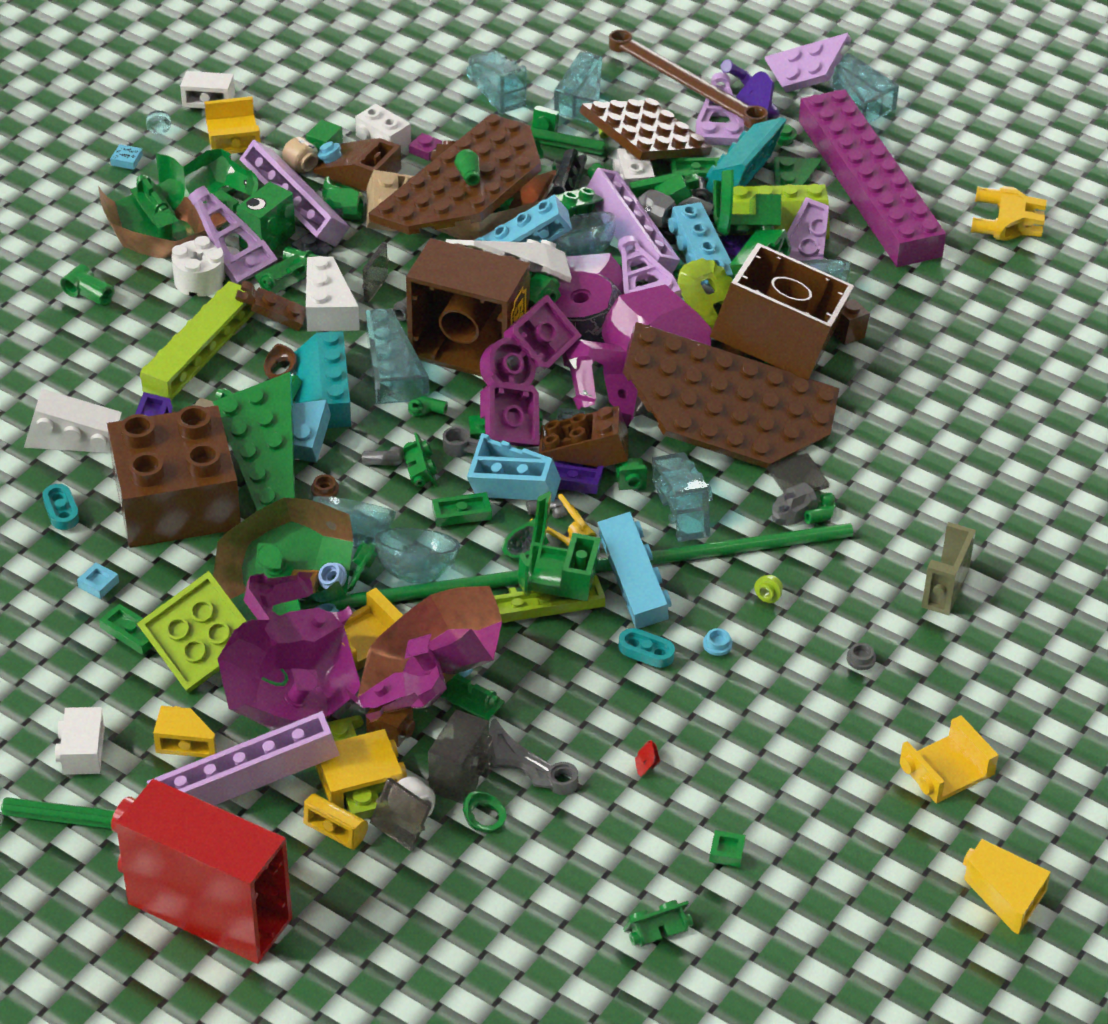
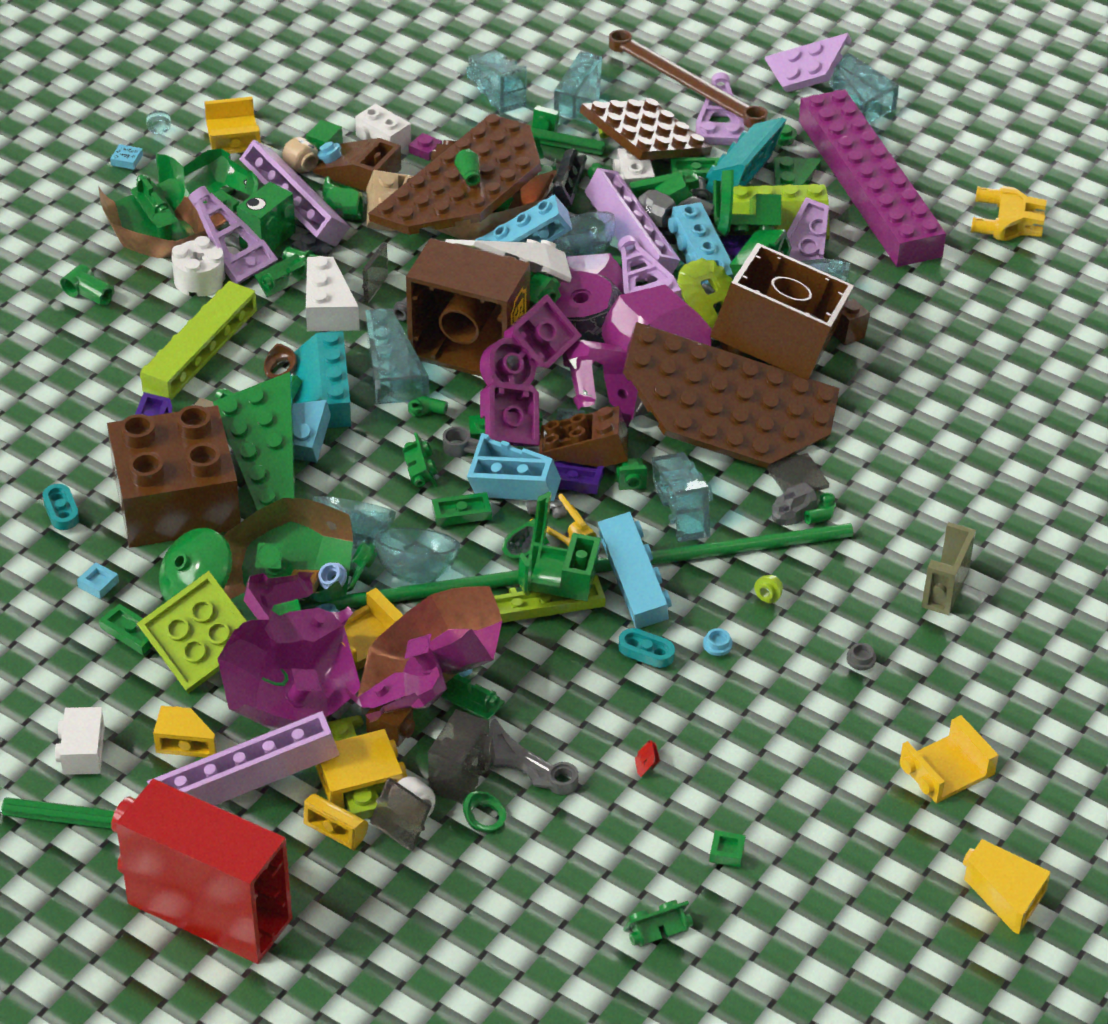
white wedge [24,388,122,453] -> none
white brick [180,71,235,108] -> none
reddish brown plate [235,281,306,331] -> none
reddish brown plate [311,474,339,500] -> none
dark grey arm [362,446,404,466] -> none
green hinge [556,187,603,217] -> none
dark purple piece [721,59,780,119] -> none
none -> green dish [159,528,232,602]

